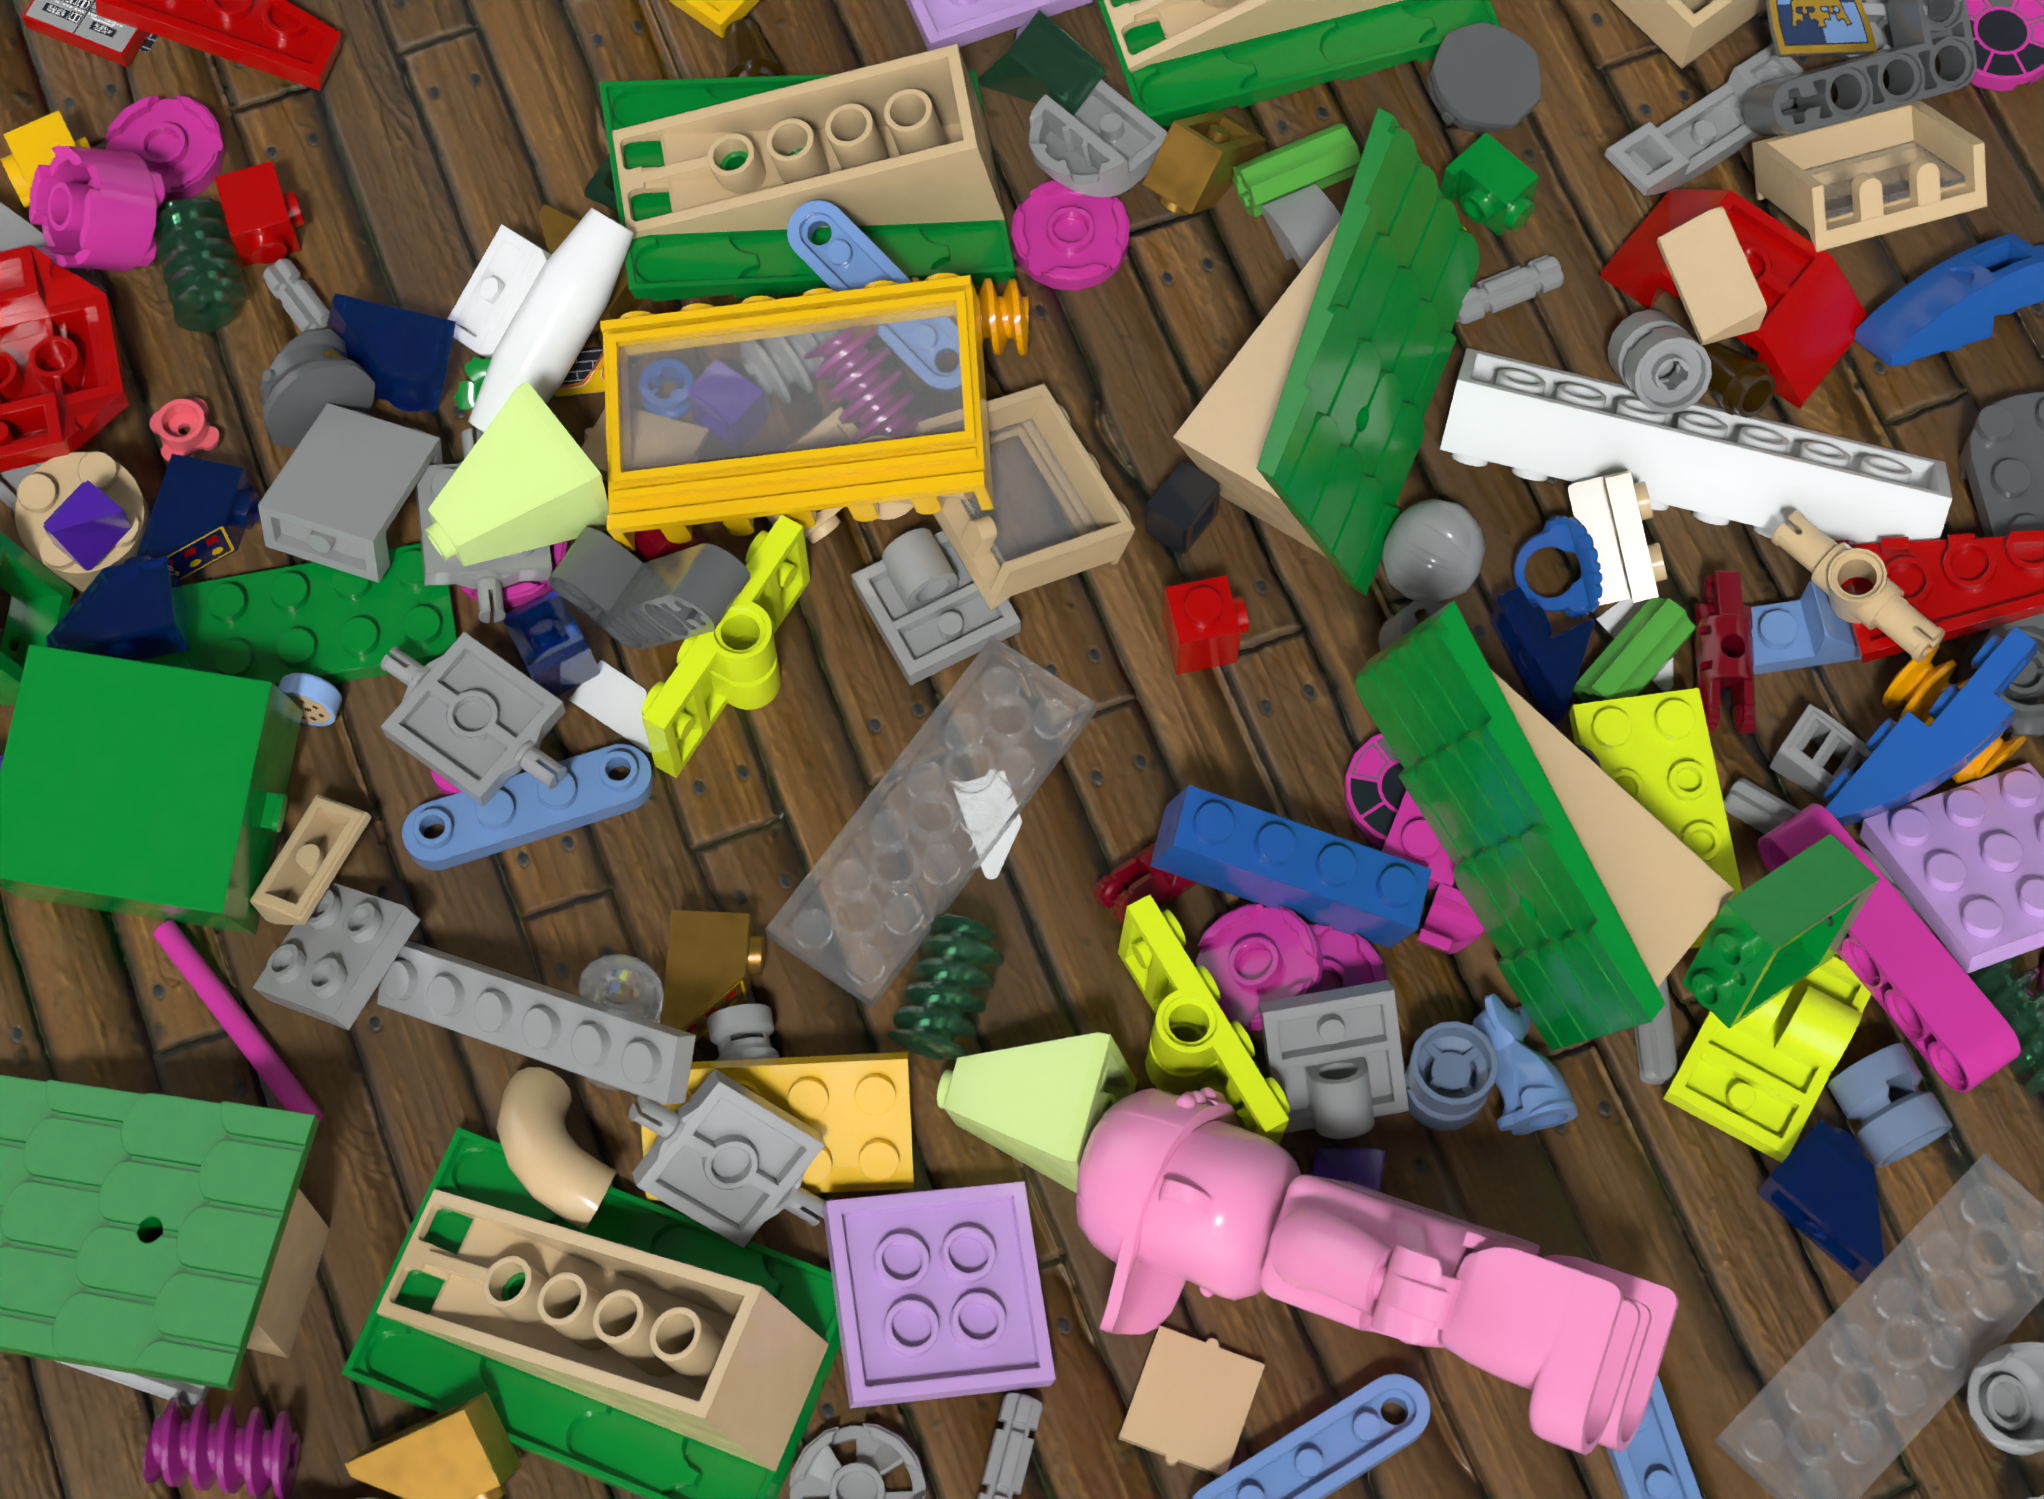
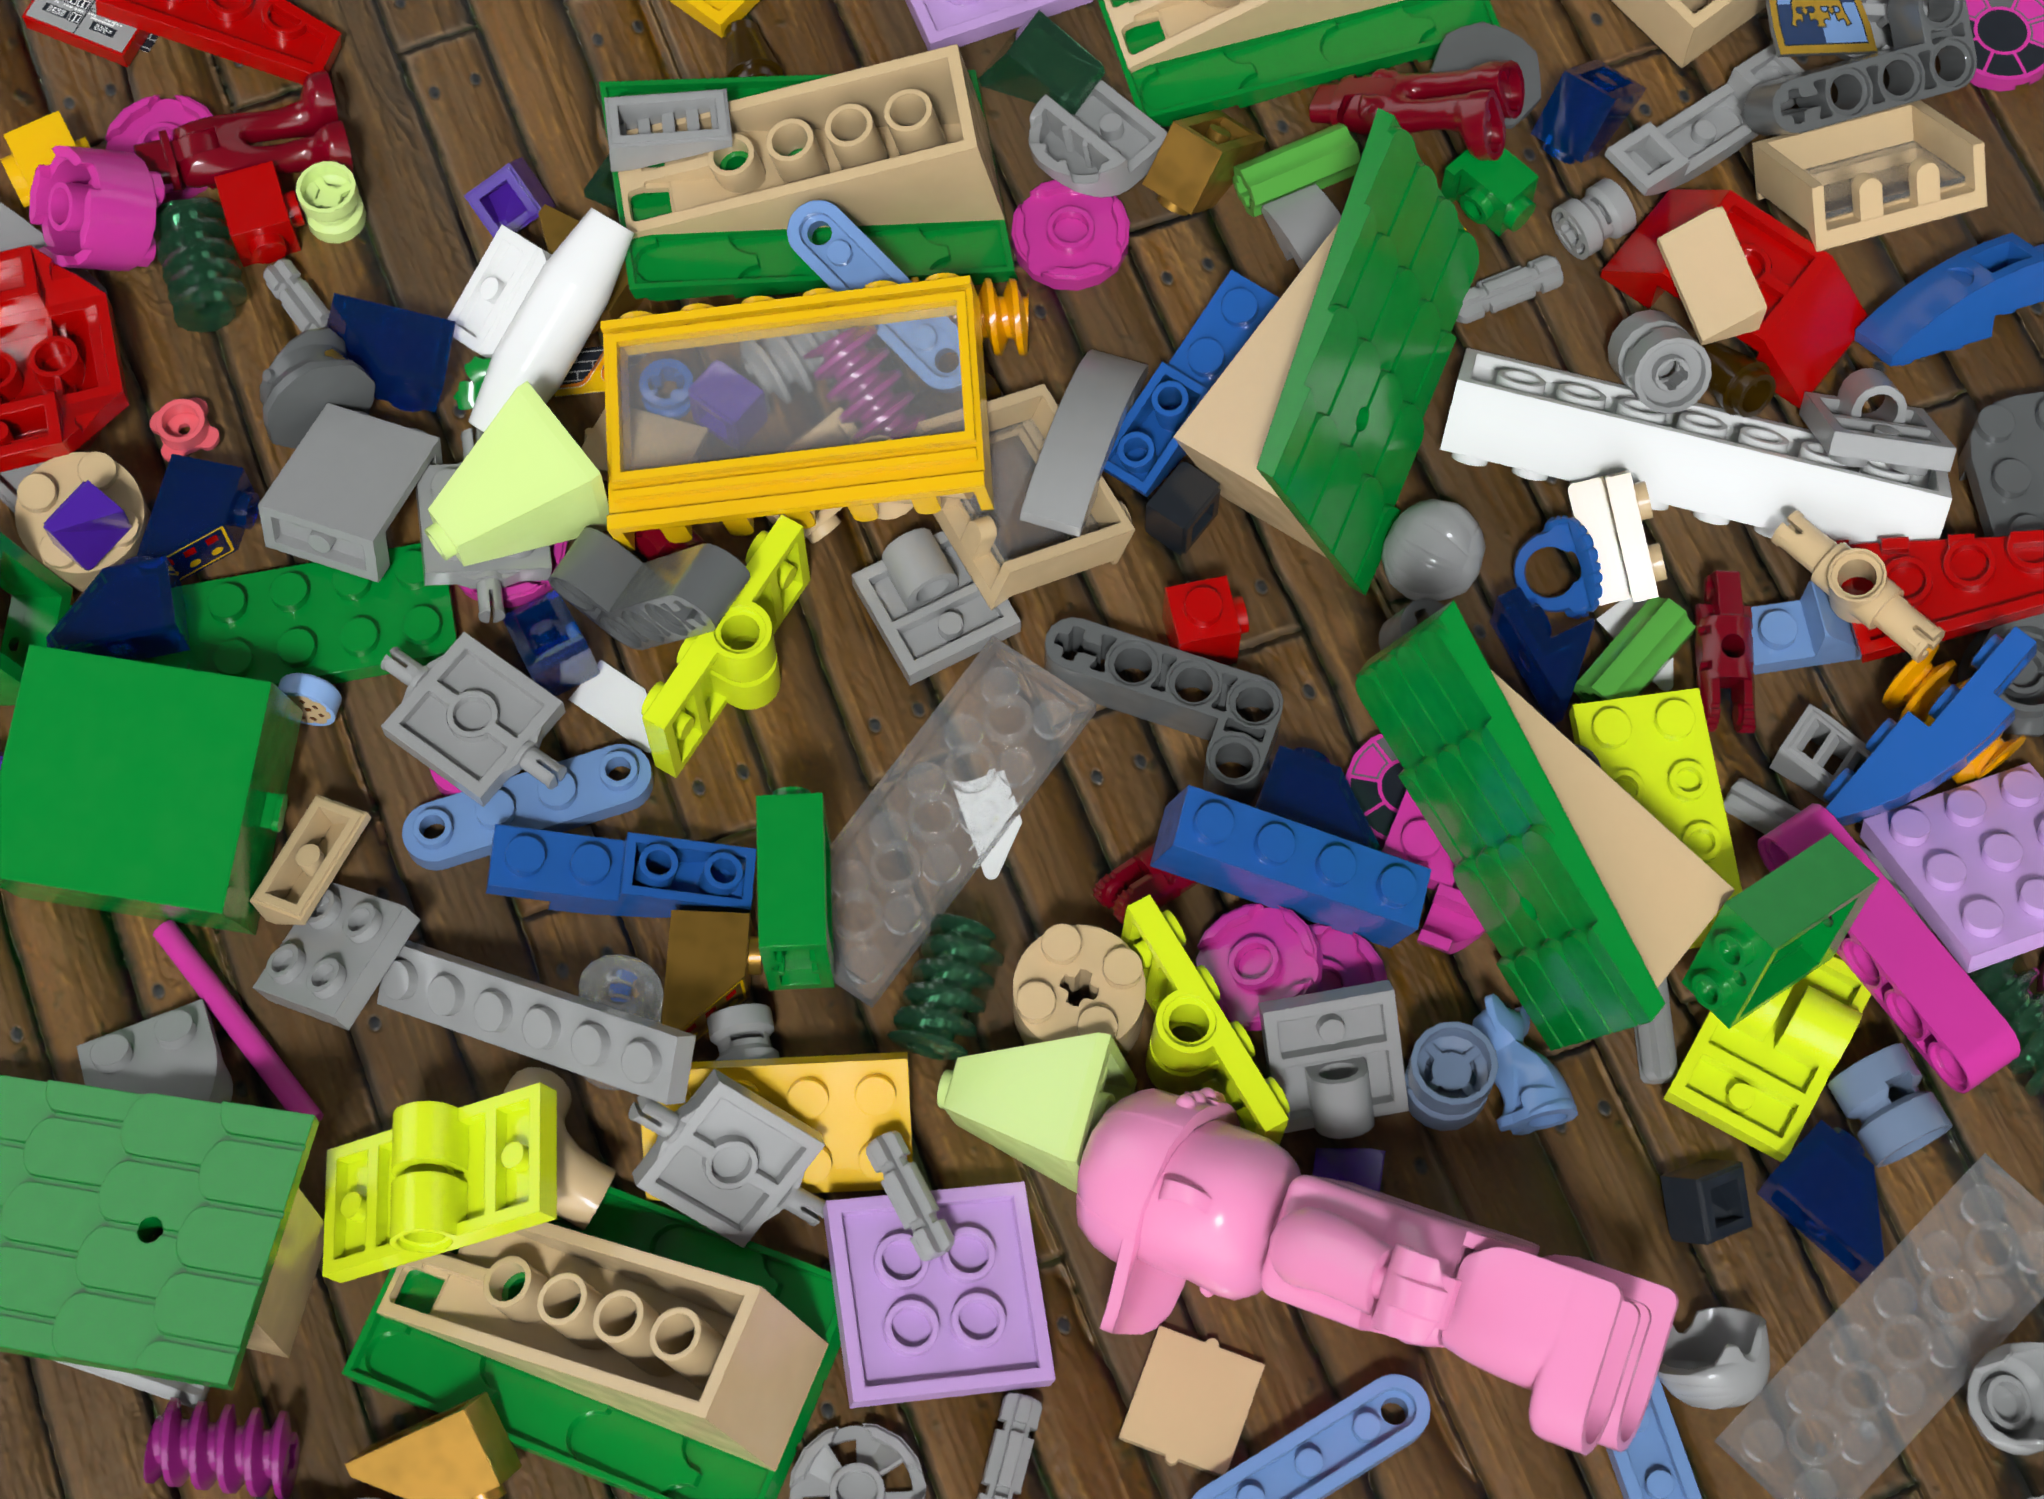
none -> light grey slope [76,999,233,1103]
none -> dark red piece [133,70,353,191]
none -> yellowish green wheel [296,161,366,243]
none -> neon yellow plate [322,1082,557,1283]
none -> dark purple slope [464,157,555,238]
none -> blue slope [486,824,757,918]
none -> light grey slope [604,89,732,172]
none -> green window [756,786,835,990]
none -> light grey axle [866,1131,955,1261]
none -> tan brick [1013,923,1146,1057]
none -> light grey slope [1020,349,1149,537]
none -> dark grey beam [1044,617,1284,804]
none -> blue slope [1103,269,1280,497]
none -> clear blue slope [1255,745,1380,851]
none -> dark red piece [1309,60,1525,161]
none -> clear blue slope [1531,59,1646,164]
none -> light grey wheel [1551,178,1637,260]
none -> light grey hair [1657,1307,1770,1410]
none -> black slope [1660,1159,1753,1245]
none -> light grey plate [1799,368,1957,476]

